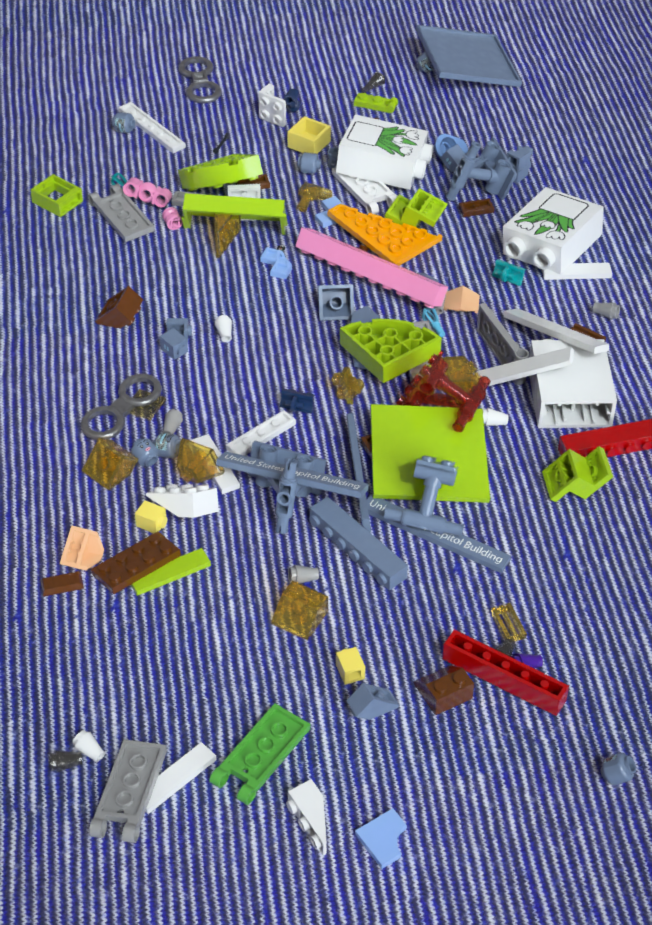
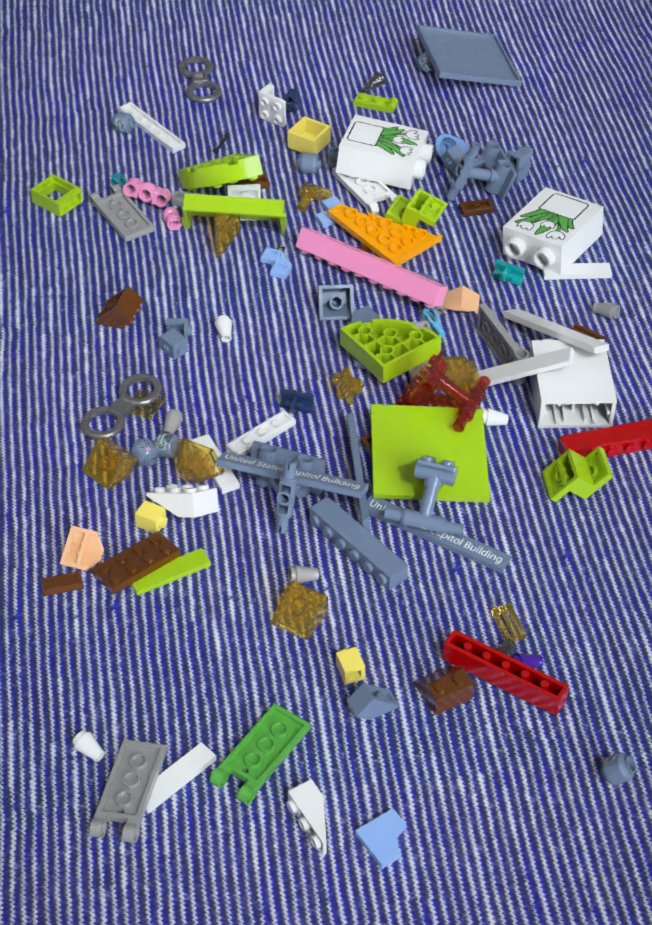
clear smoke cone [48,750,82,773] -> none

